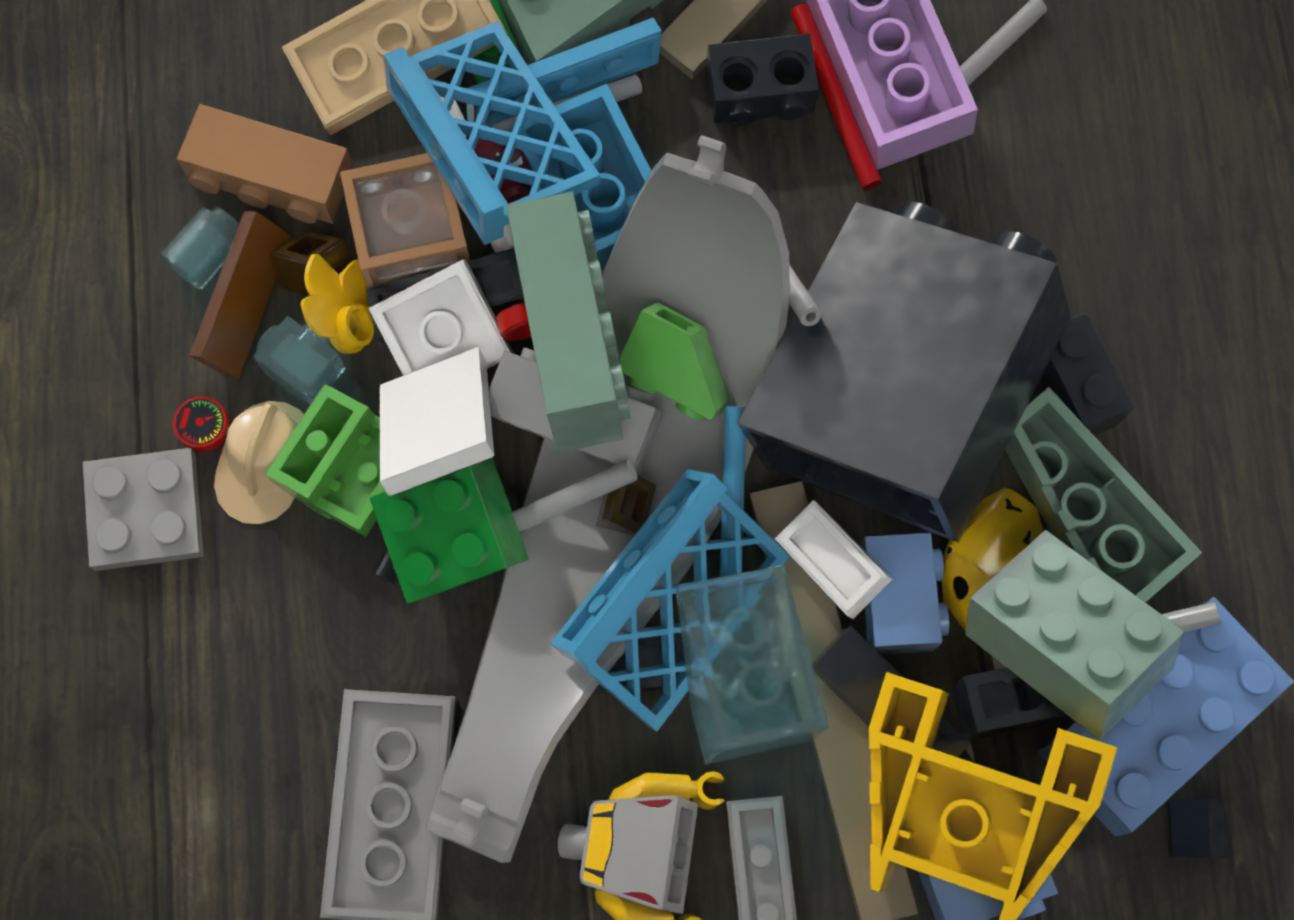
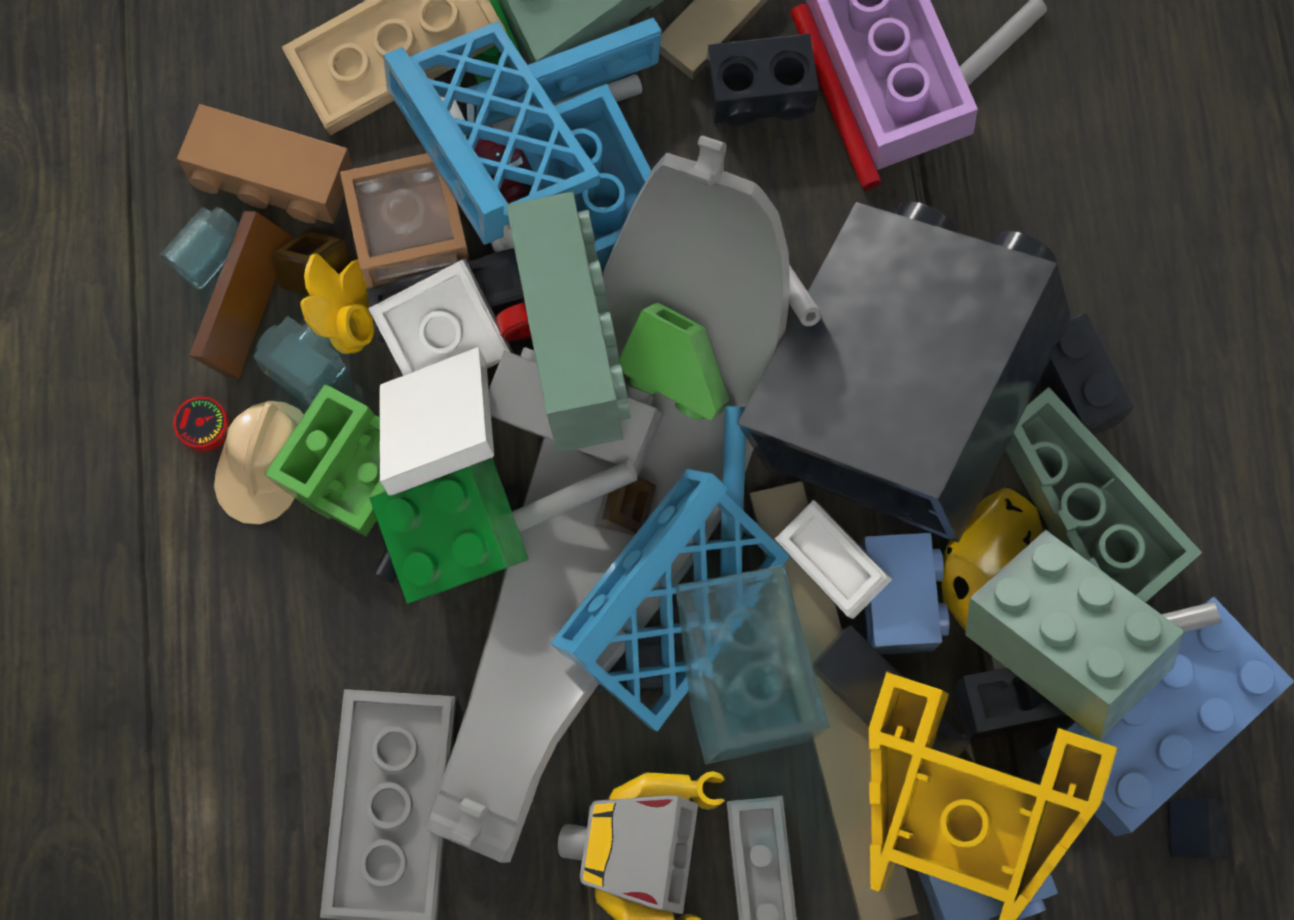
light grey plate [83,448,204,571] -> none

